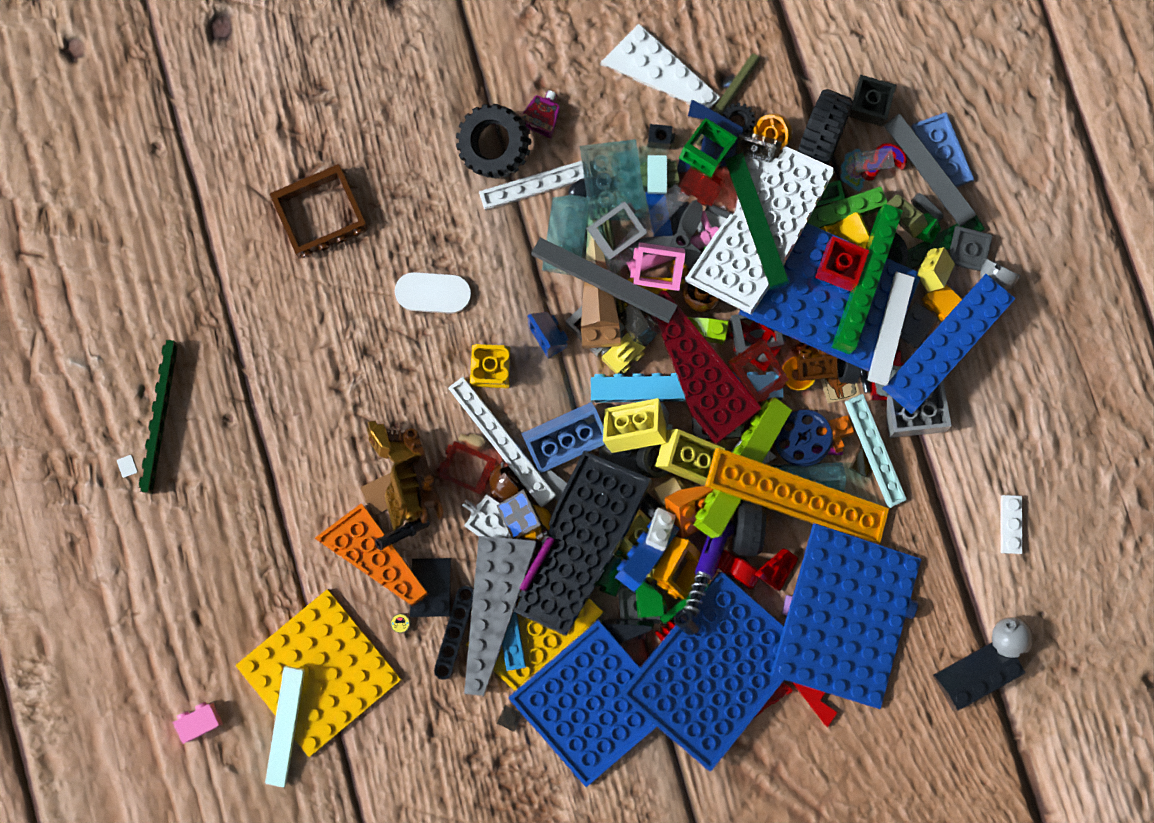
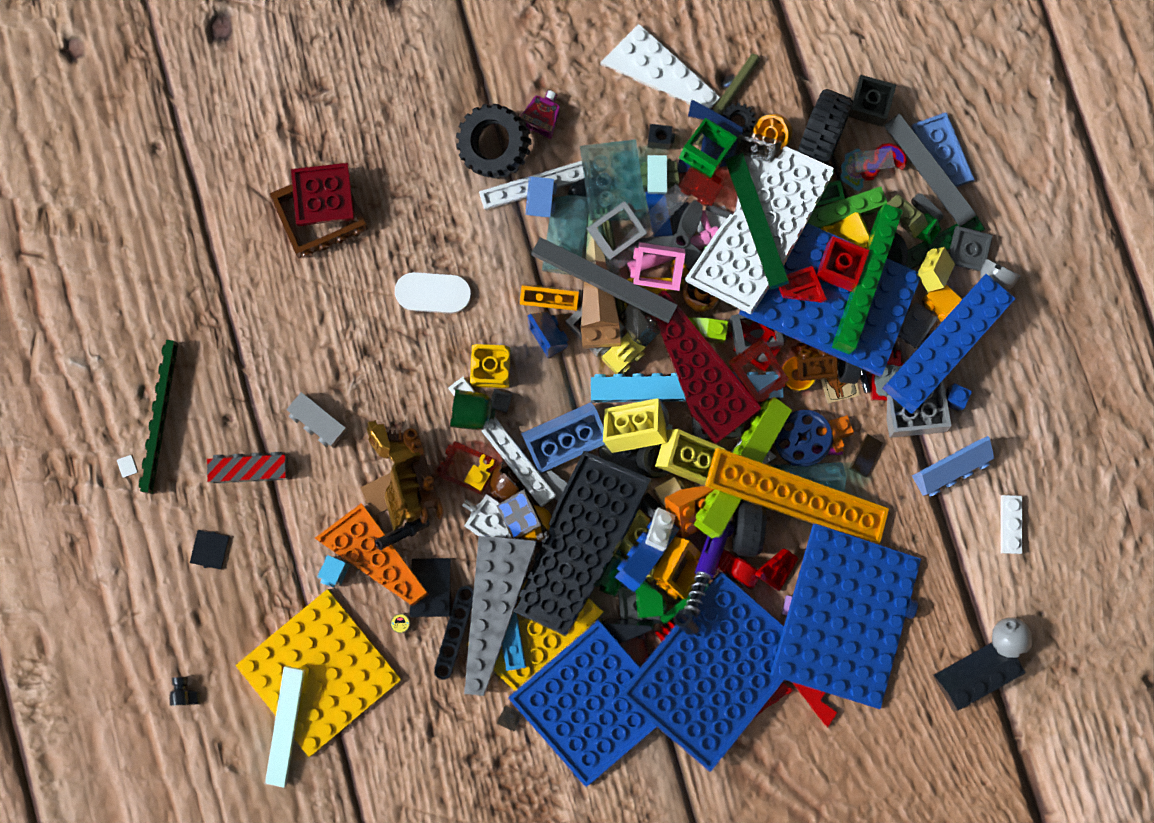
bright pink brick [173,702,223,744] -> none
tan cylinder [458,433,485,451] -> none
magenta bar [519,537,555,592] -> none
light aqua tile [844,394,907,508] -> none
white tile [867,272,915,386] -> none
none -> black piece [169,677,200,706]
none -> black piece [190,530,229,570]
none -> brick [207,452,289,484]
none -> light grey brick [286,392,348,448]
none -> dark red plate [291,163,354,226]
none -> medium azure brick [317,555,350,587]
none -> dark green cylinder [450,389,496,430]
none -> yellow plate [464,454,494,491]
none -> dark grey tile [491,389,513,413]
none -> light orange brick [520,284,579,311]
none -> medium blue brick [525,177,557,217]
none -> red wing [778,266,827,303]
none -> medium blue slope [912,436,994,497]
none -> blue brick [946,383,972,412]

